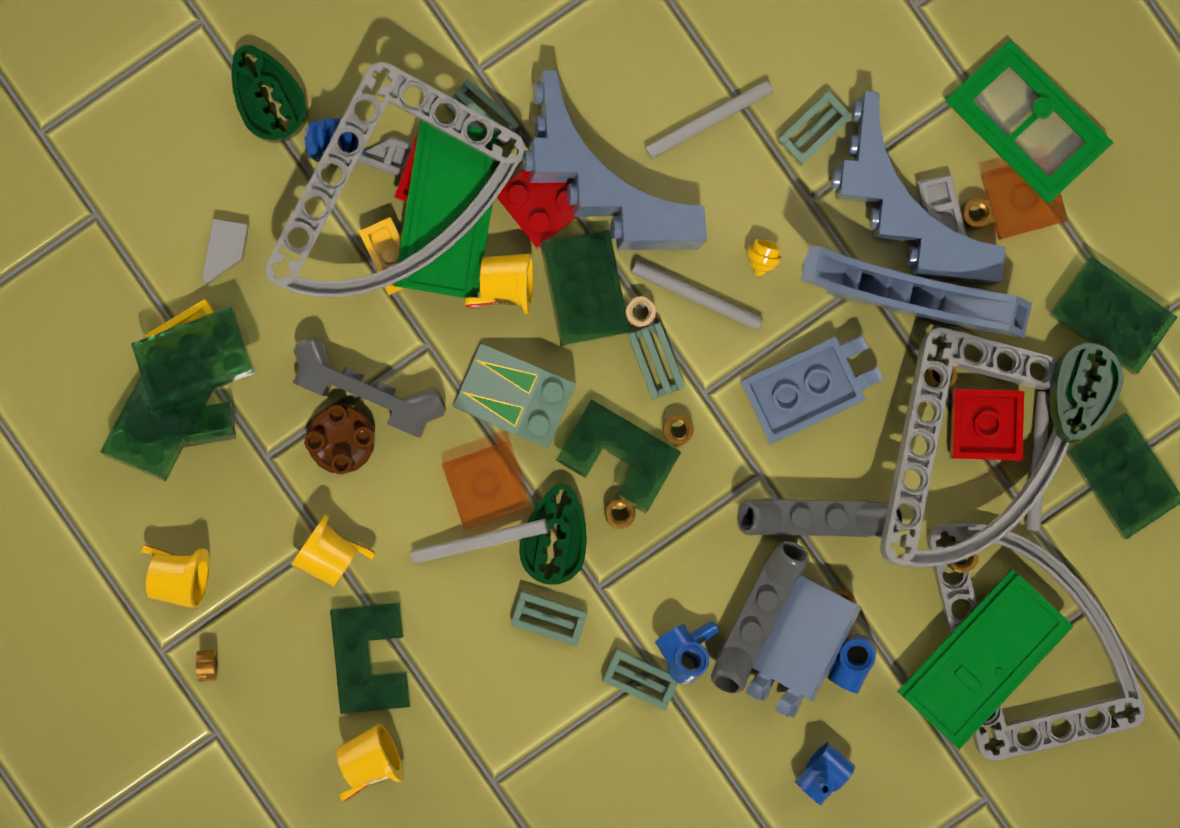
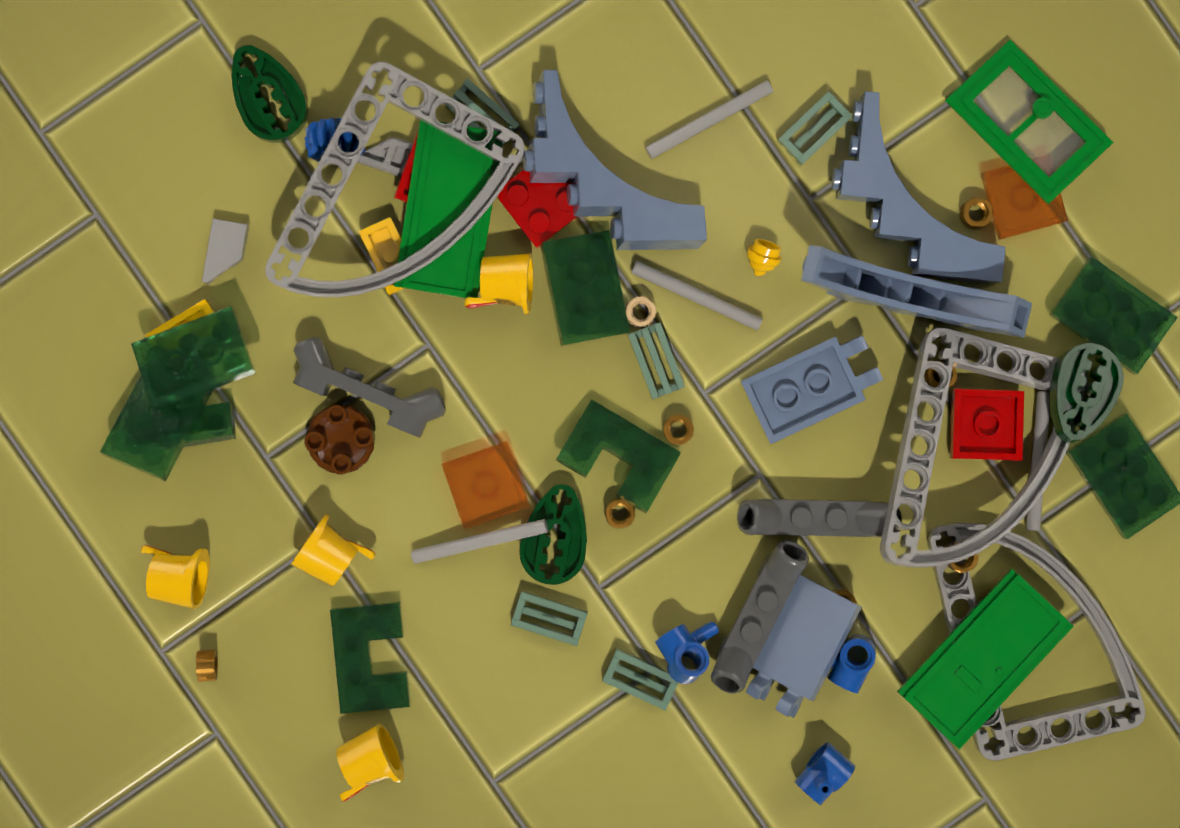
sand green slope [453,344,576,449] -> none
light grey tile [916,173,967,236] -> none

